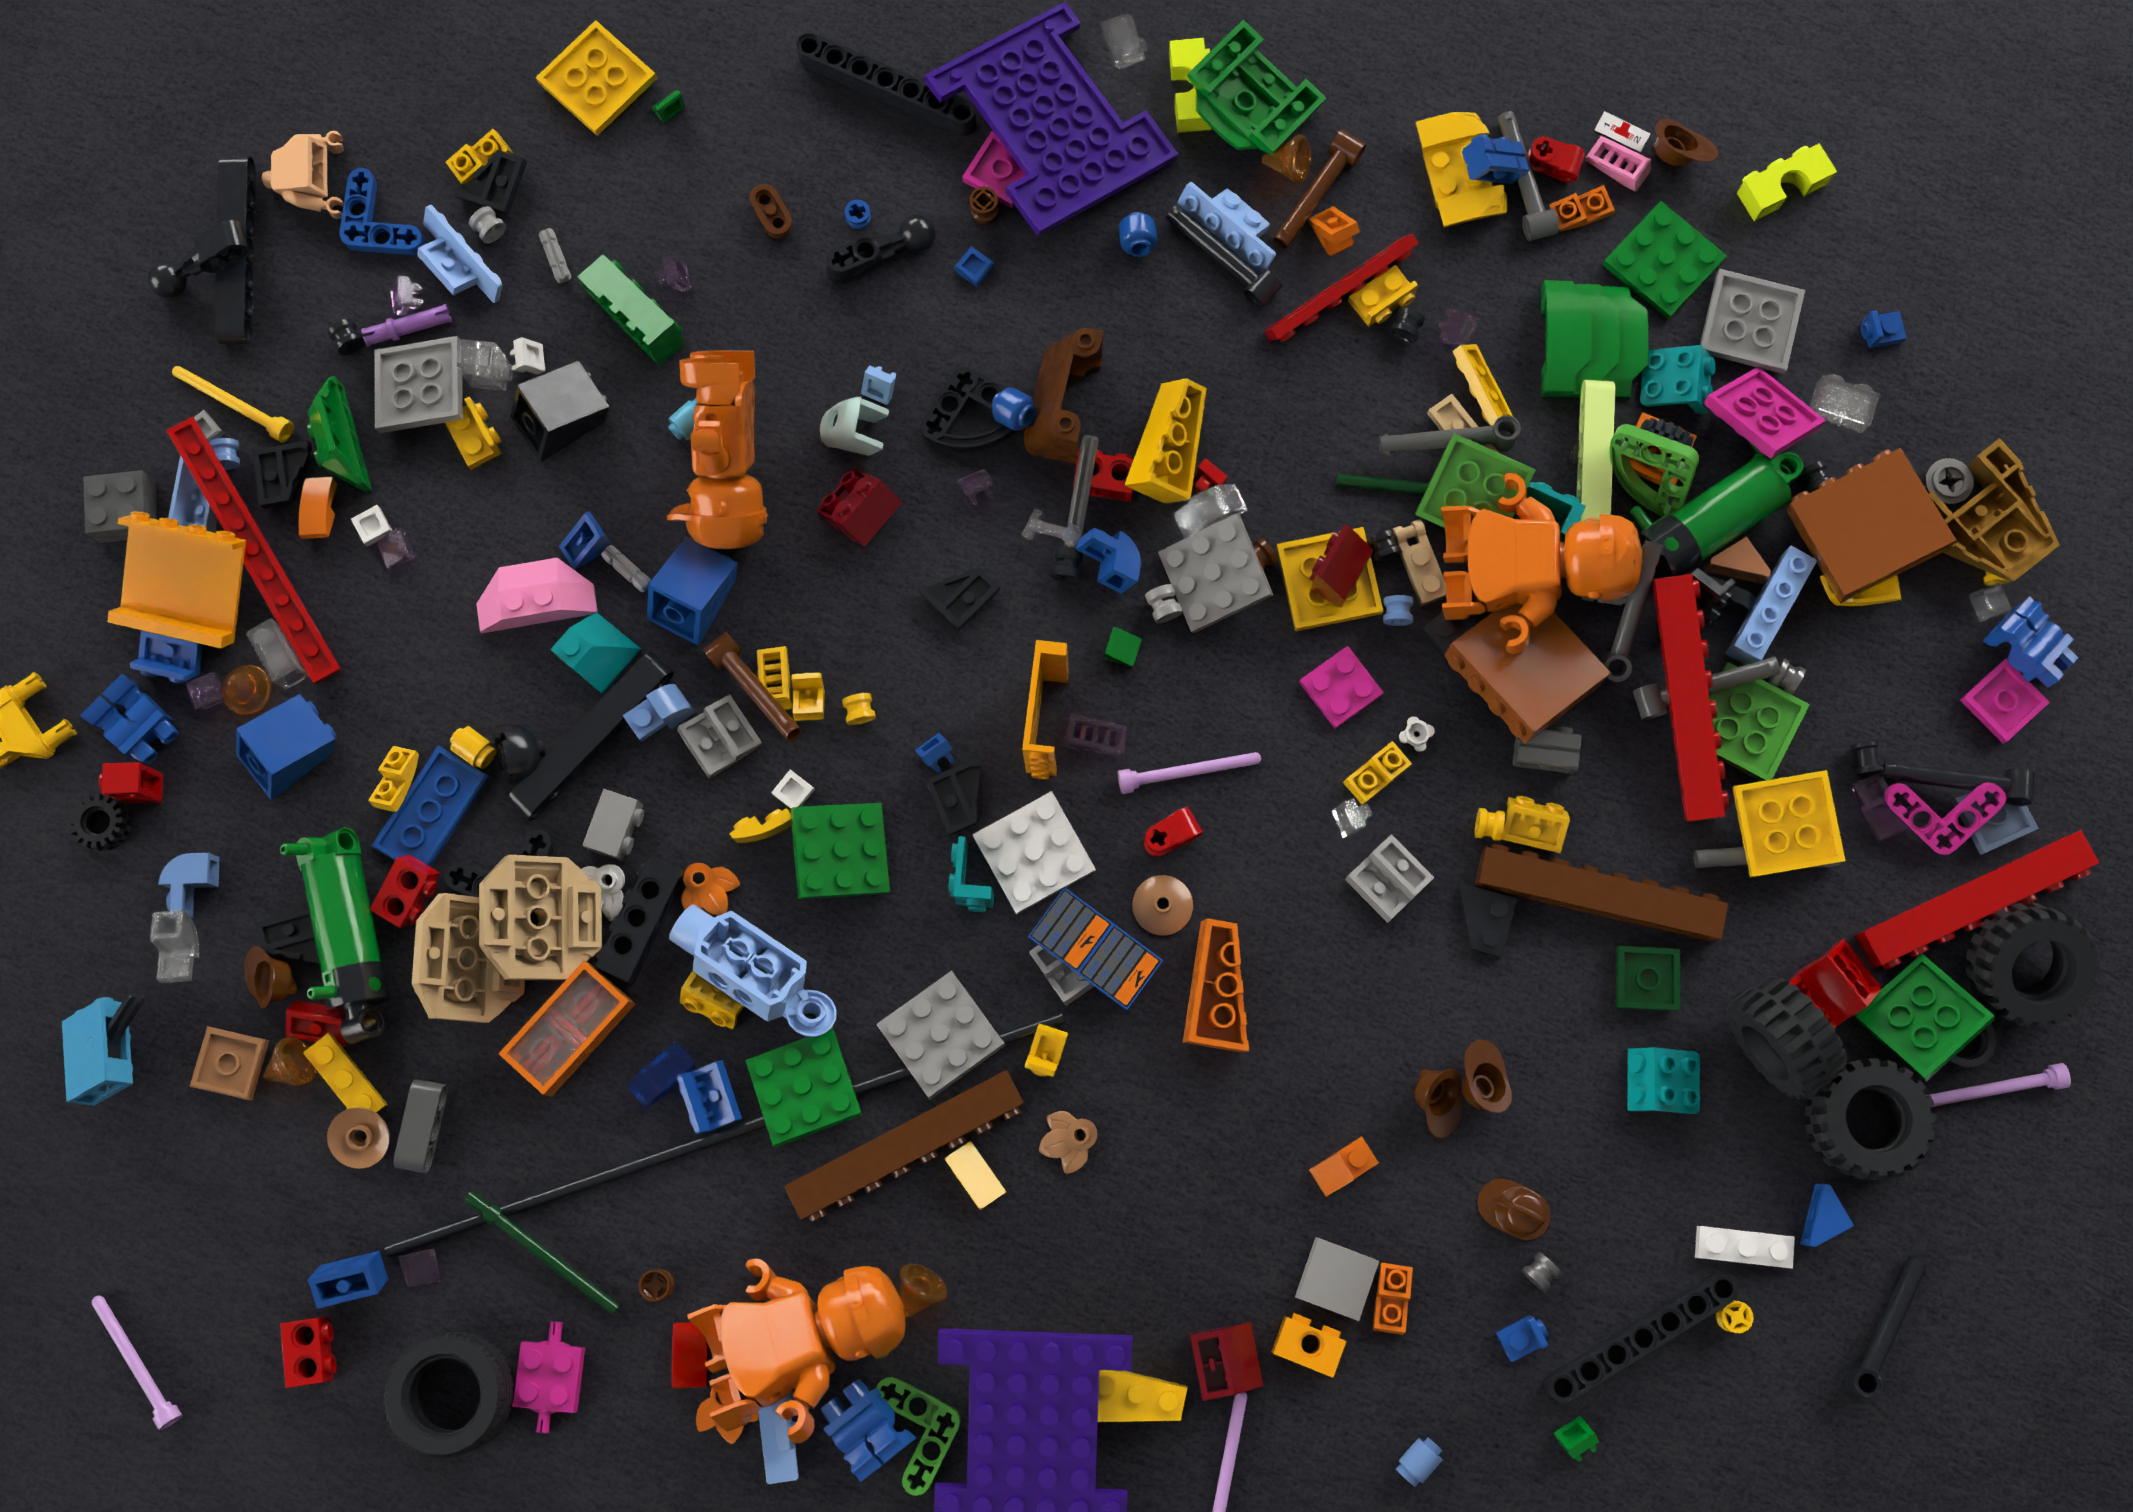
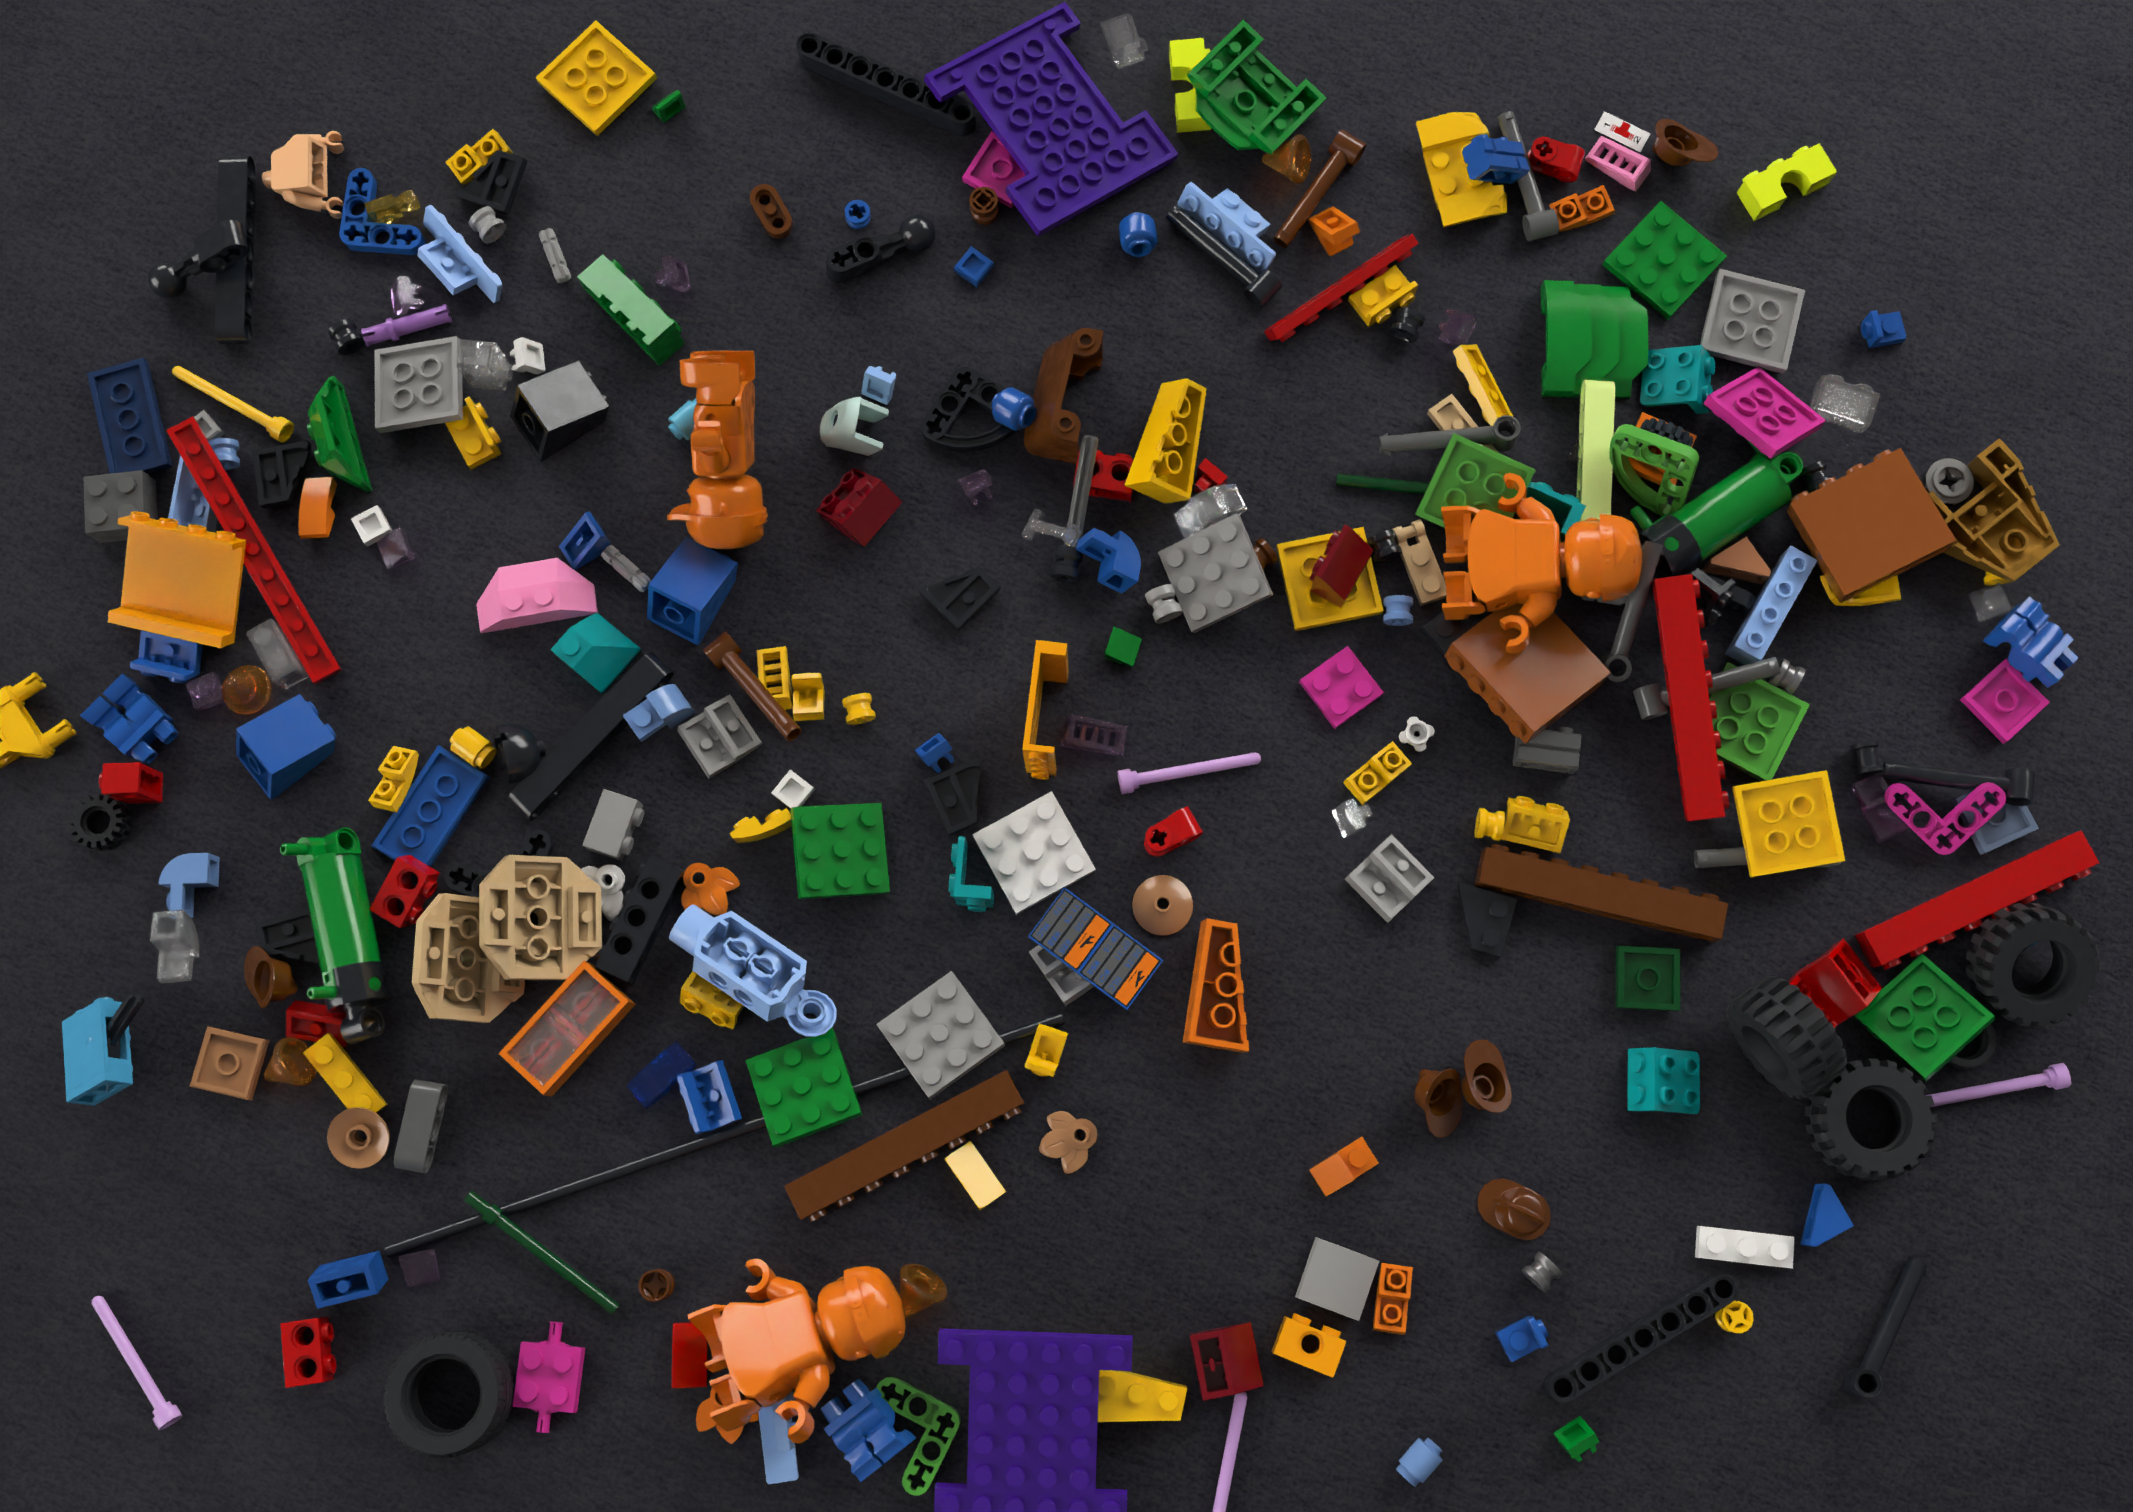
none -> dark blue plate [87,357,172,474]
none -> clear yellow plate [364,190,421,223]

